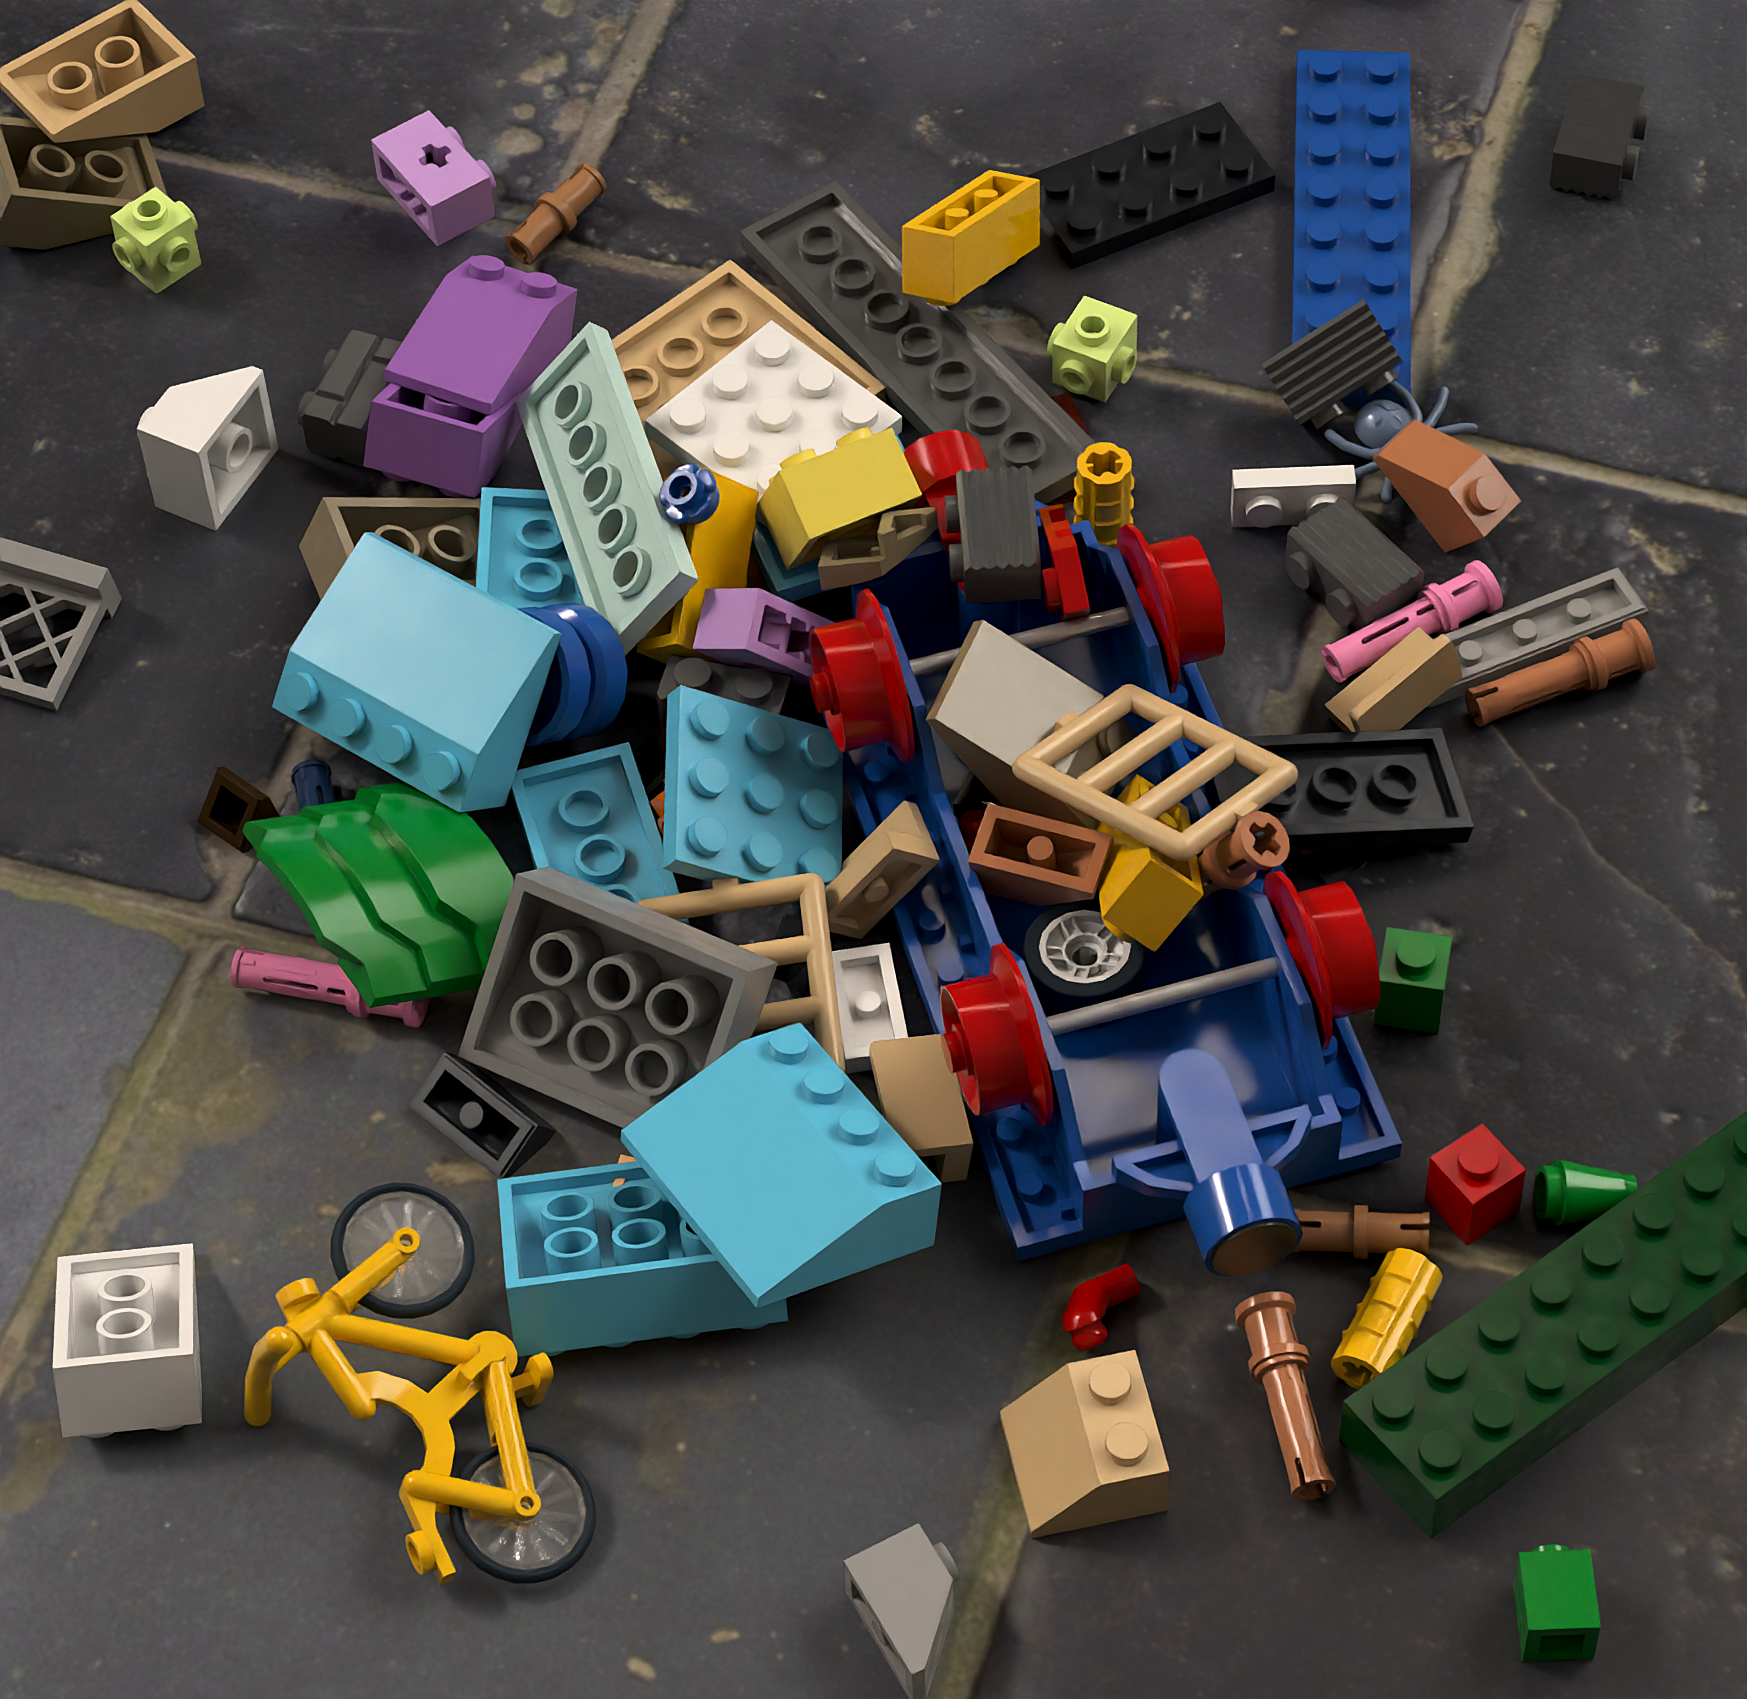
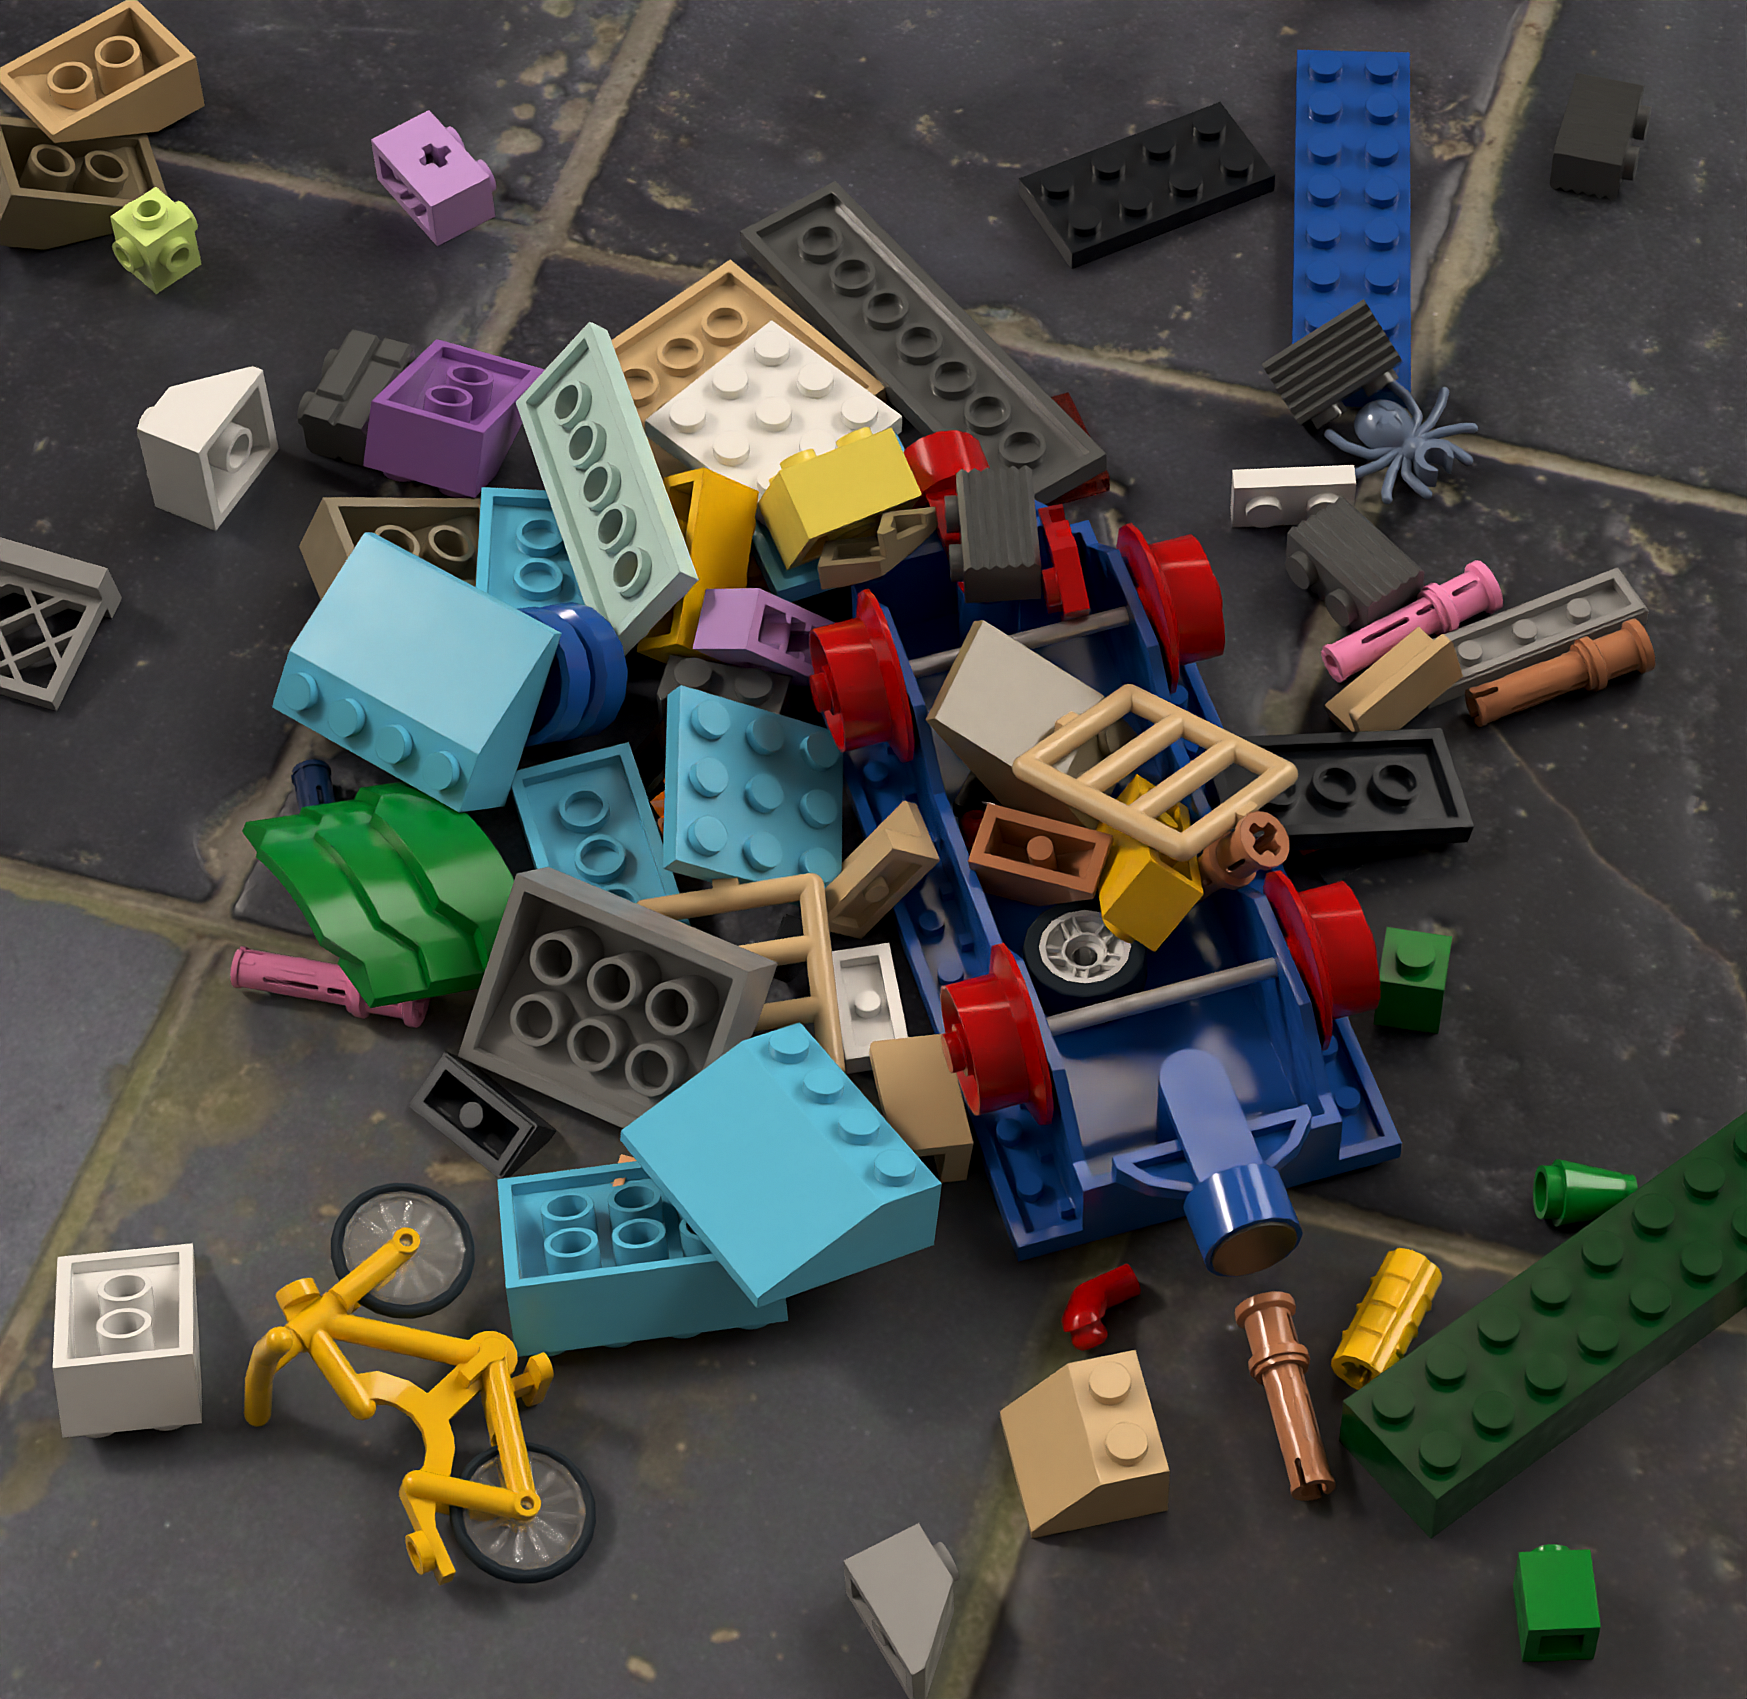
dark brown slope [197,766,280,853] -> none
medium lavender slope [384,255,577,415] -> none
medium nougat pin [505,163,607,264] -> none
blue plate [659,464,720,524] -> none
yellow brick [902,170,1040,306] -> none
yellowish green brick [1047,296,1138,403] -> none
yellow axle [1073,442,1134,549] -> none
medium nougat pin [1292,1205,1430,1260] -> none
nougat slope [1372,419,1521,553] -> none
red brick [1424,1123,1526,1246] -> none

